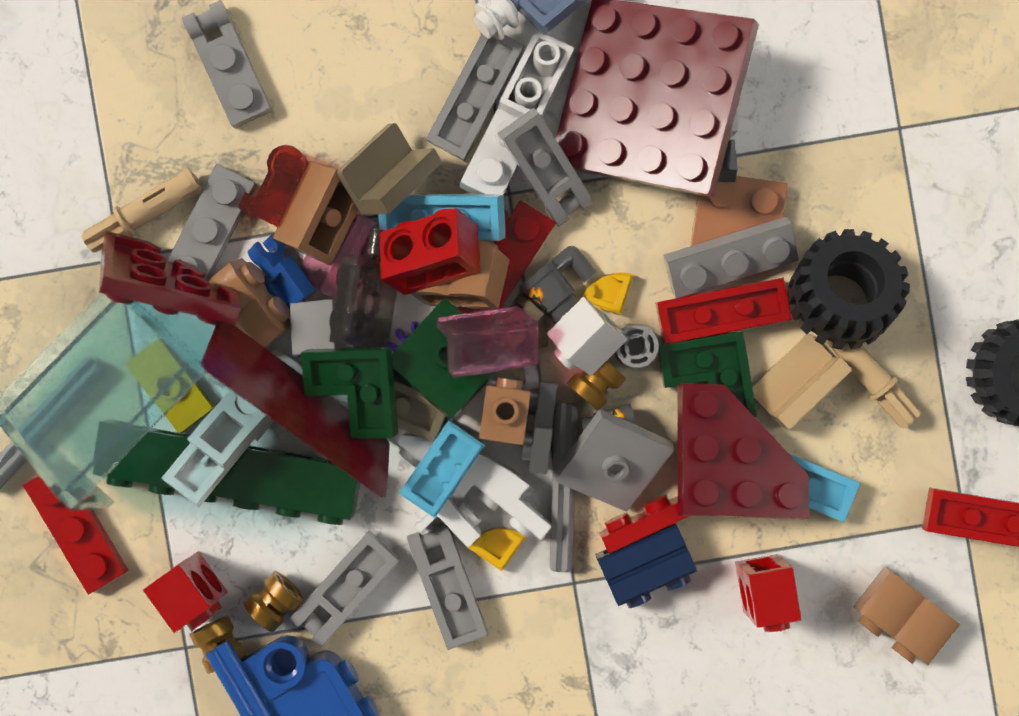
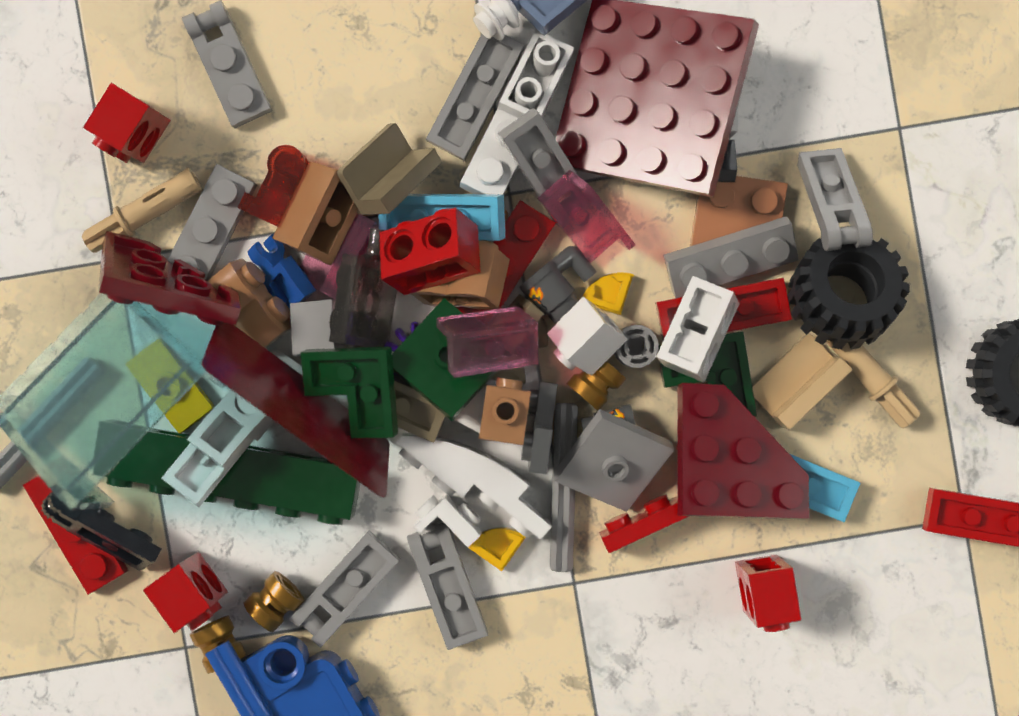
medium azure plate [399,420,486,518] -> none
dark blue brick [595,523,697,608] -> none
medium nougat brick [853,567,960,665] -> none
none -> black hinge [41,486,162,571]
none -> red brick [83,82,171,163]
none -> clear pink panel [537,170,636,263]
none -> white brick [656,276,739,383]
none -> light grey plate [797,148,873,251]

